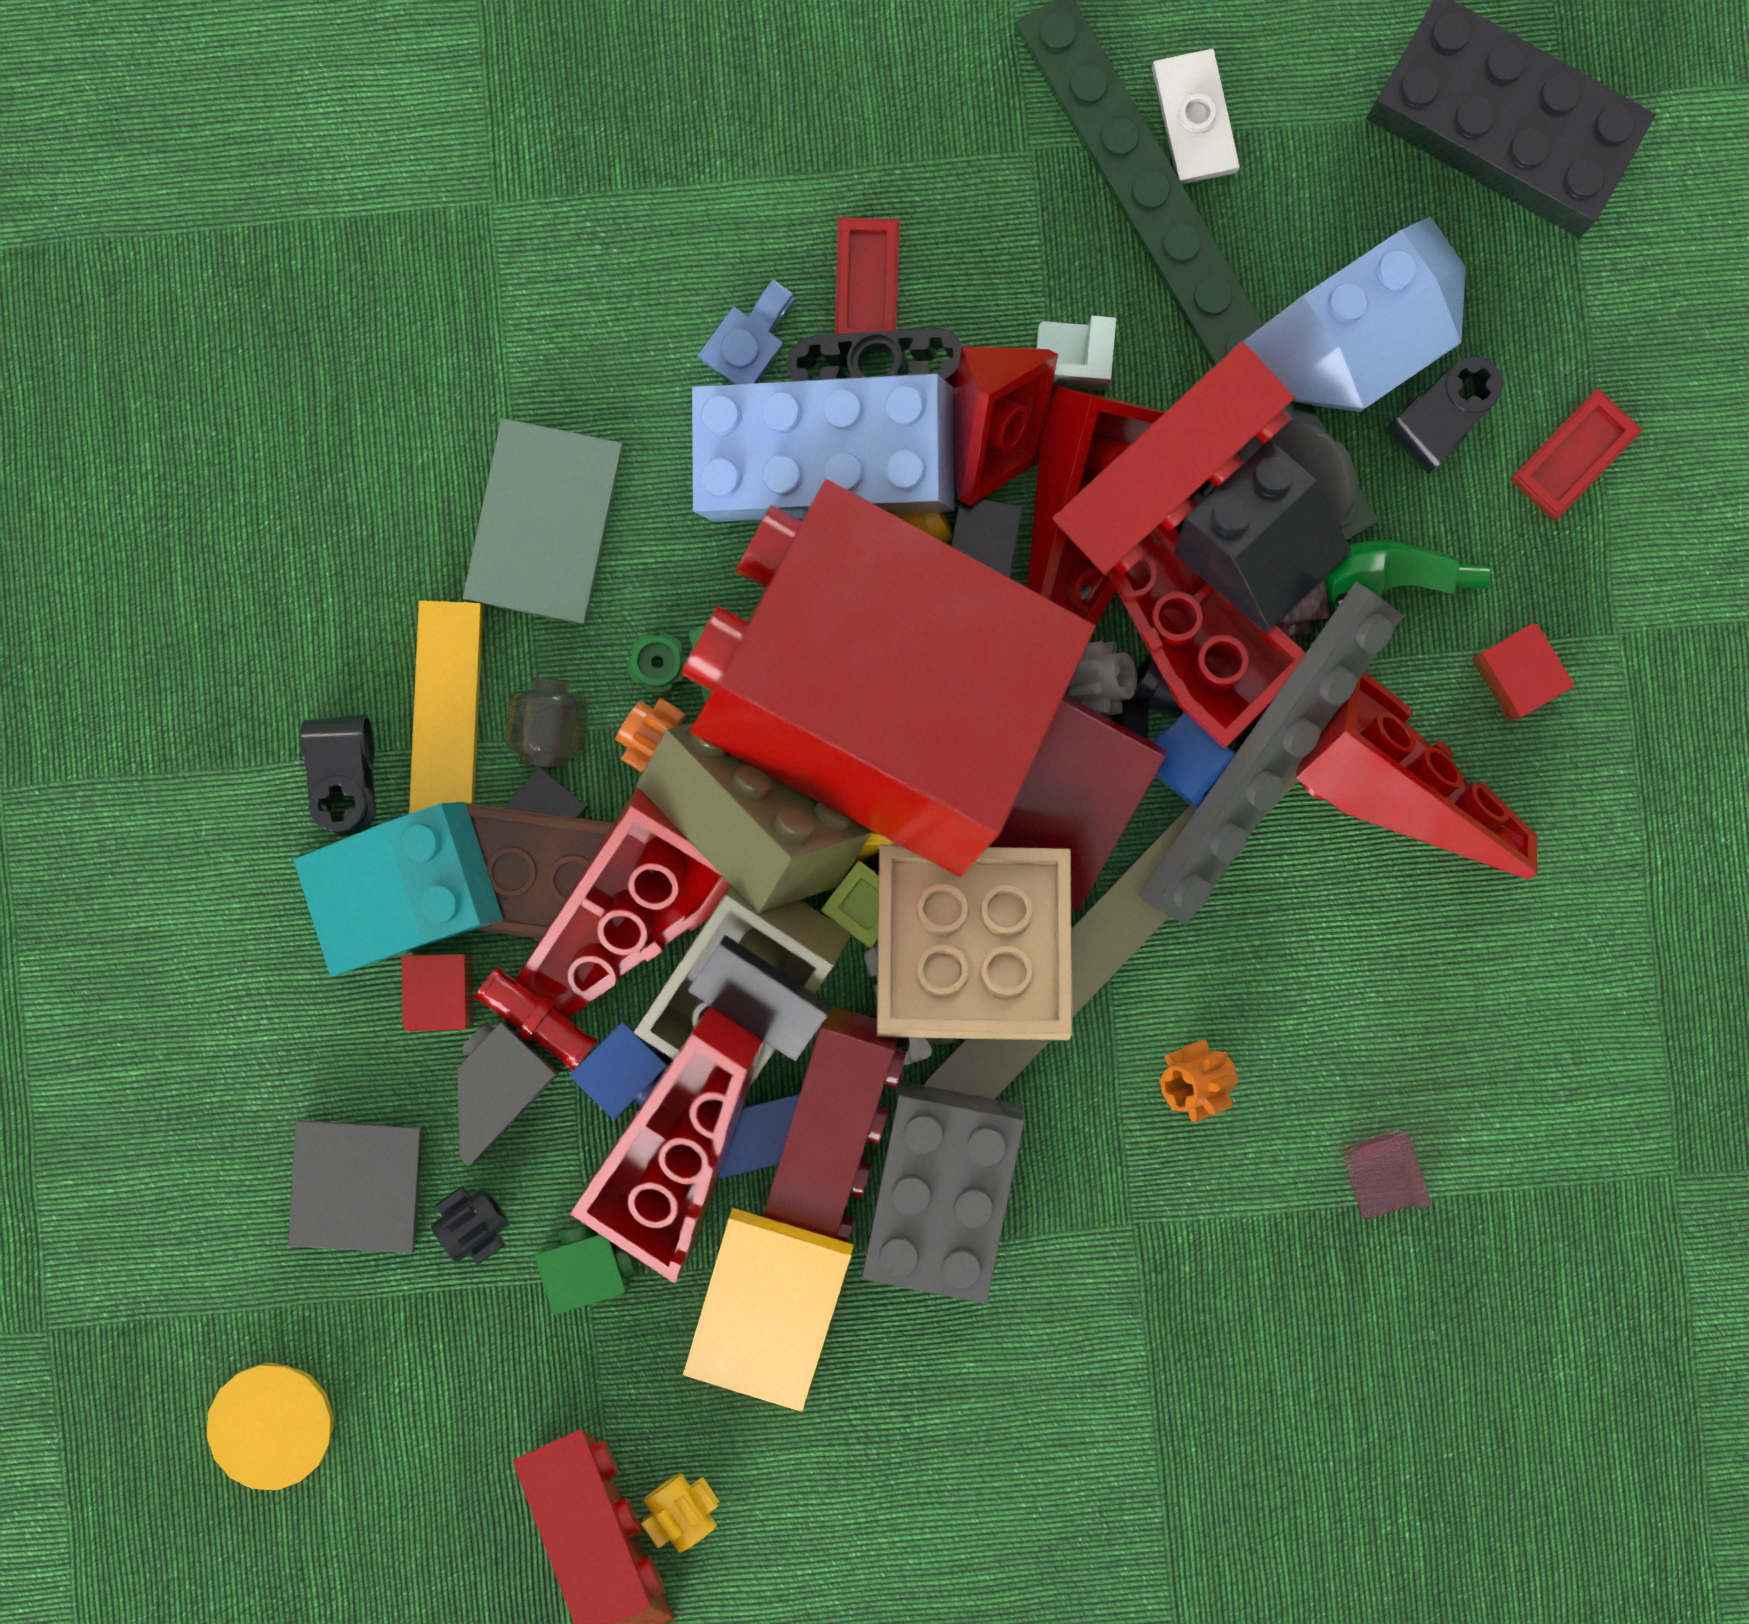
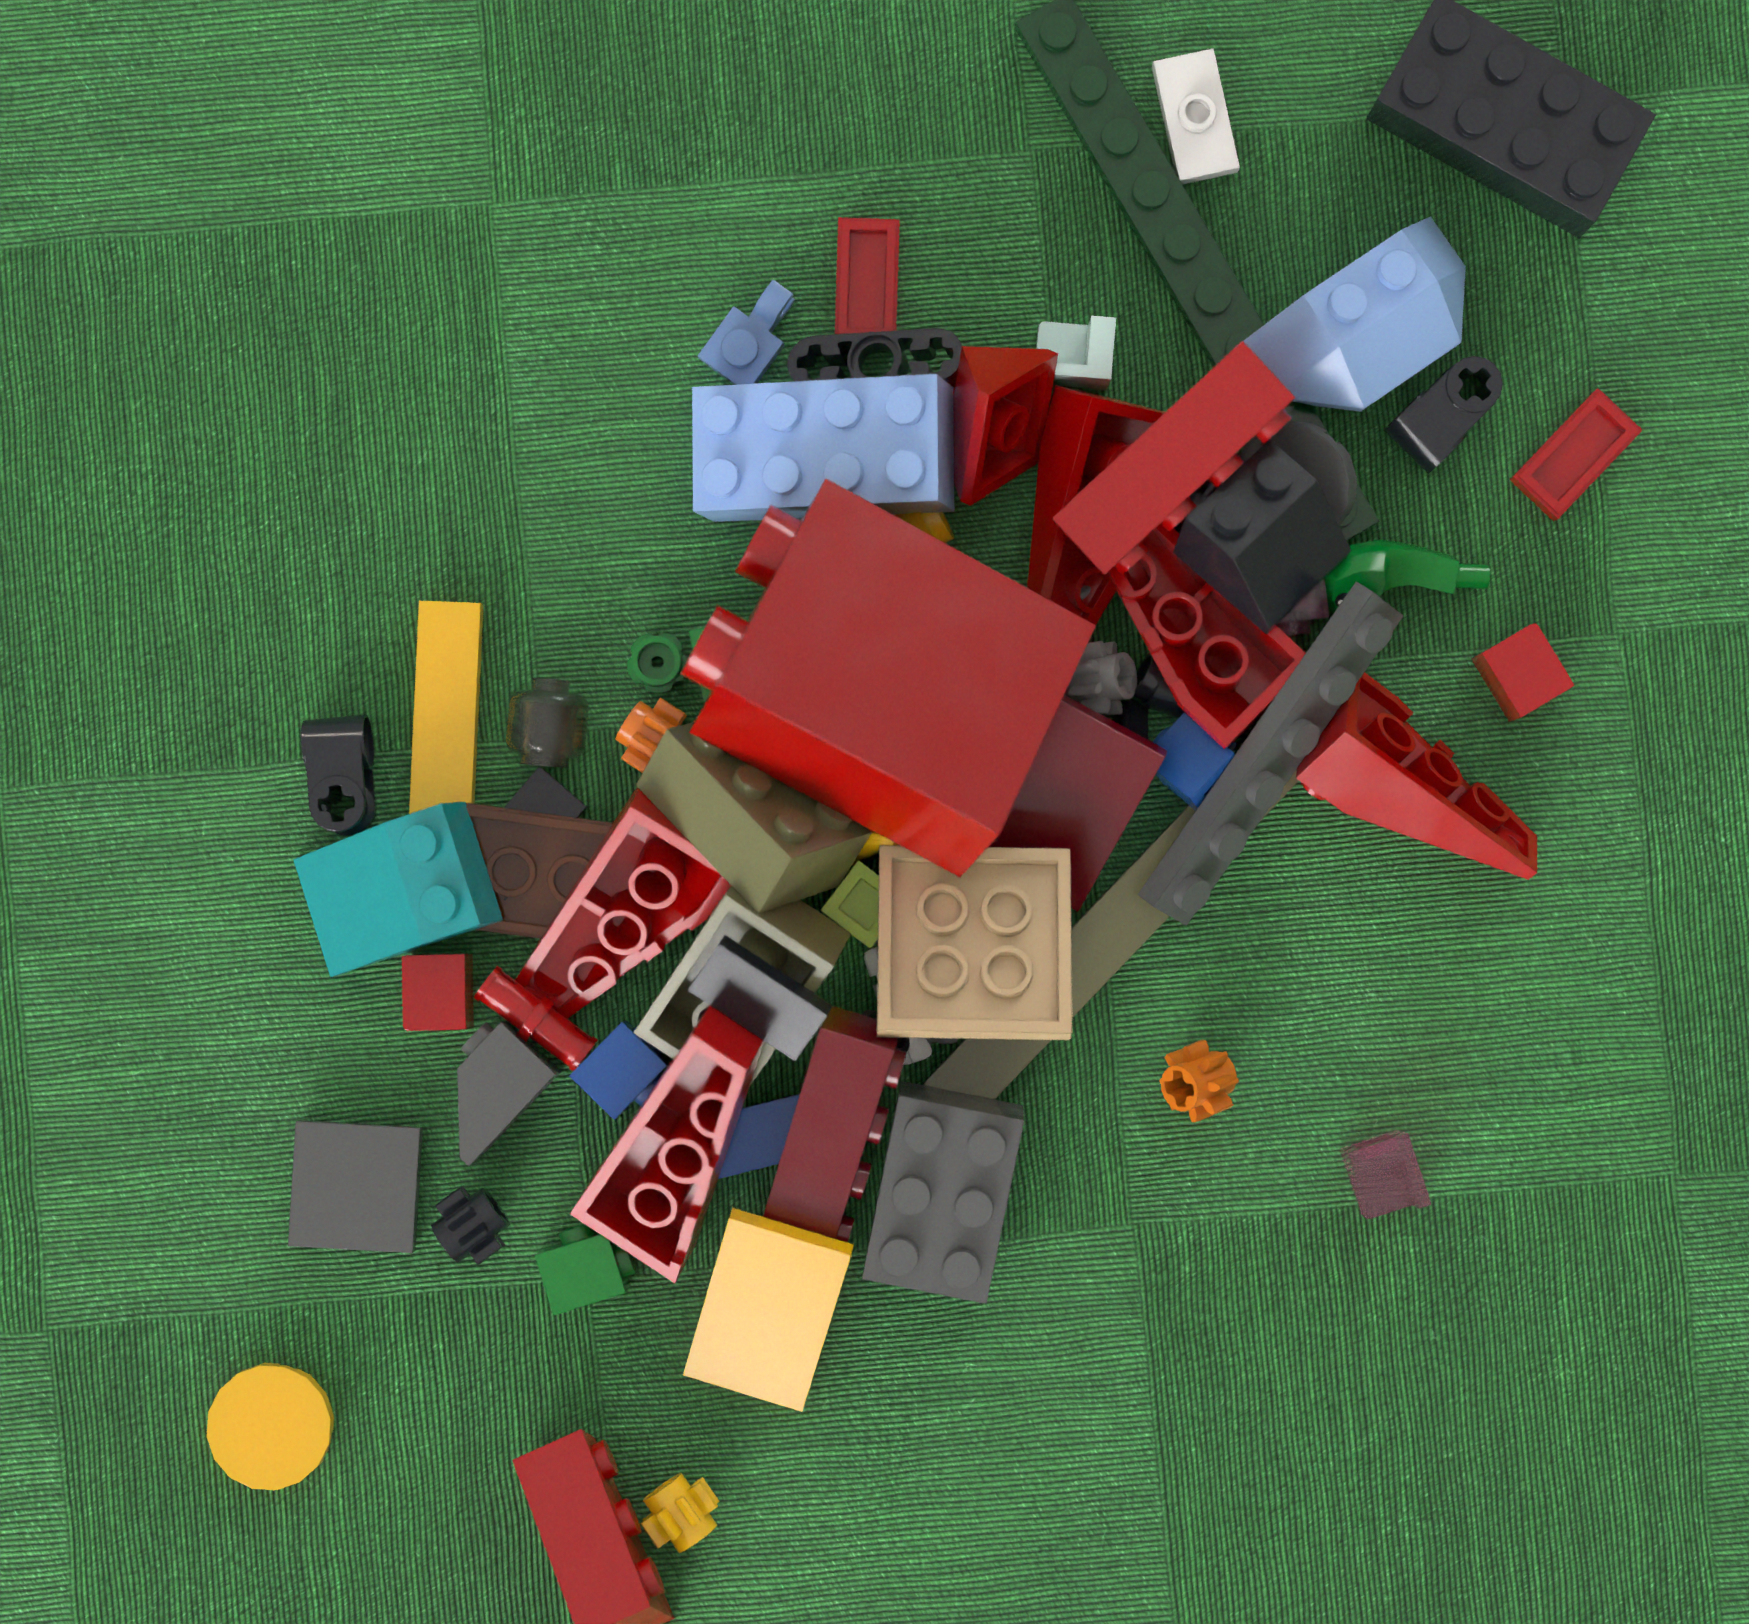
sand green tile [463,418,624,626] -> none
black panel [951,499,1022,578] -> none

